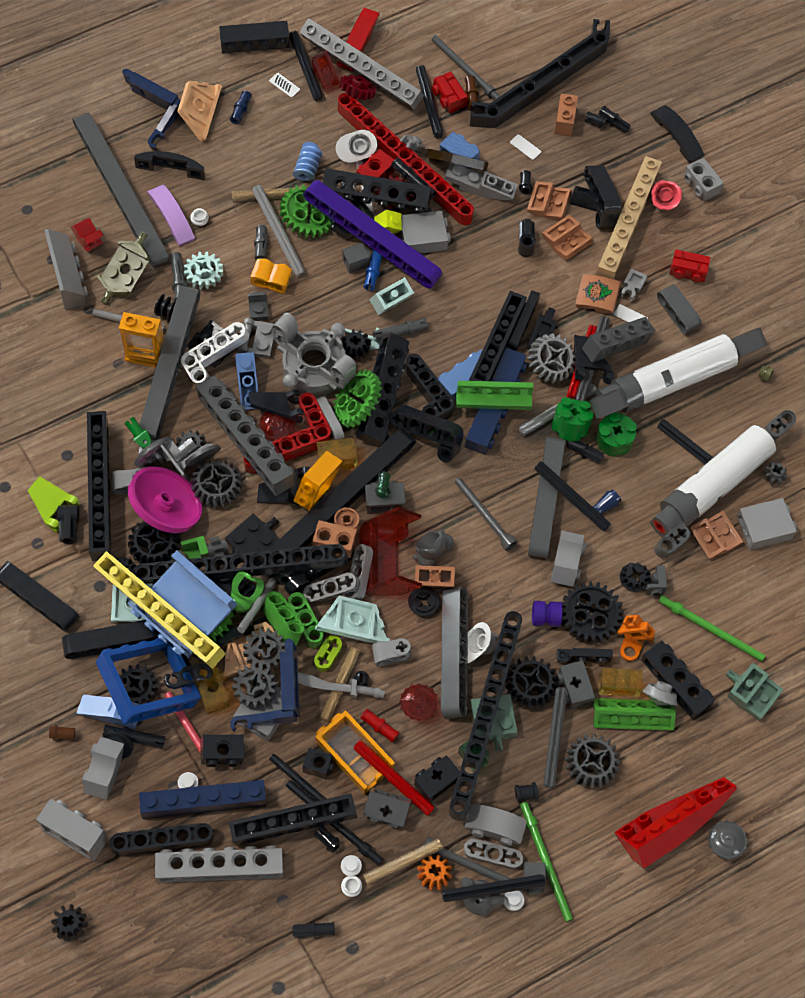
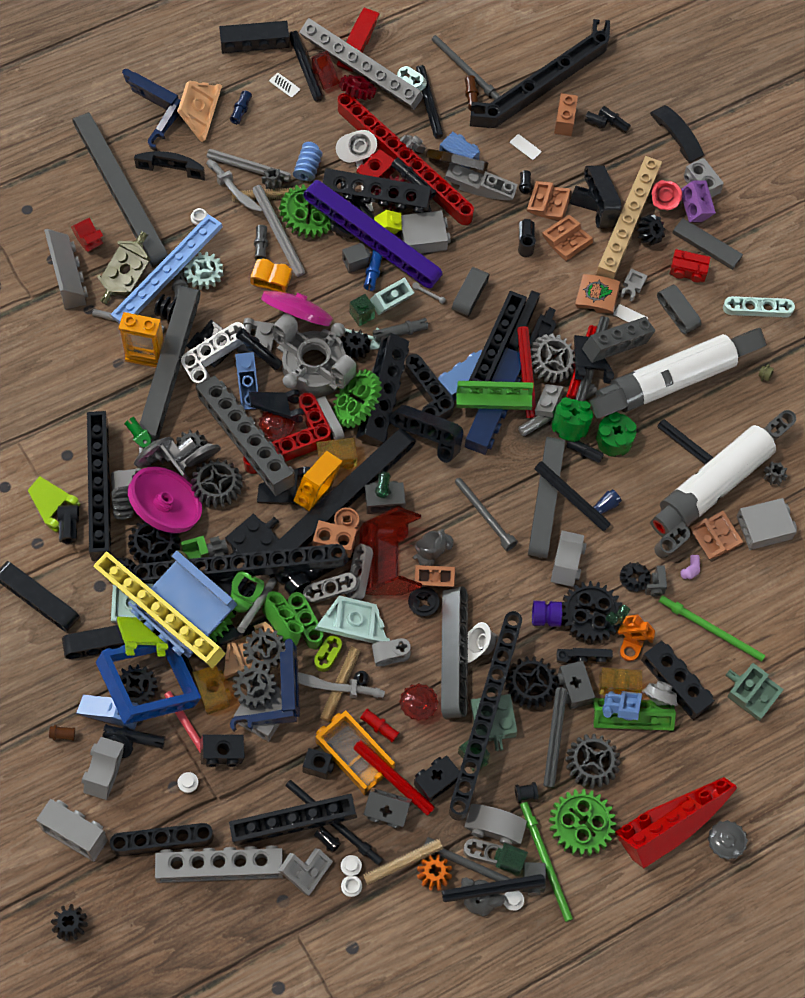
dark blue brick [139,780,266,819] -> none
lavender slope [147,184,195,247] -> none
black piece [164,663,213,690] -> none
dark grey bracket [248,291,269,321] -> none
black bar [269,754,326,801] -> none
black axle [292,921,335,939] -> none
red brick [432,71,468,113] -> none
none -> light blue plate [111,214,223,323]
none -> dark grey gear [111,487,133,520]
none -> lime flag [116,617,168,657]
none -> light grey sword [206,159,262,211]
none -> light grey axle [207,149,291,182]
none -> black pin [236,328,282,370]
none -> dark grey gear [261,168,284,190]
none -> dark pink dish [261,291,333,326]
none -> light grey plate [278,848,333,896]
none -> clear green brick [349,294,375,326]
none -> light aqua beam [397,66,427,91]
none -> light grey hinge [412,282,446,304]
none -> dark grey beam [452,267,490,317]
none -> clear green brick [494,843,528,876]
none -> red axle [517,326,537,418]
none -> light grey plate [535,384,564,417]
none -> bright green gear [549,789,616,857]
none -> medium blue plate [602,691,642,720]
none -> clear green arm [606,605,630,626]
none -> black gear [635,214,666,245]
none -> dark grey tile [673,218,743,270]
none -> medium lavender brick [681,181,716,222]
none -> lavender arm [681,555,700,580]
none -> light aqua beam [723,296,795,317]

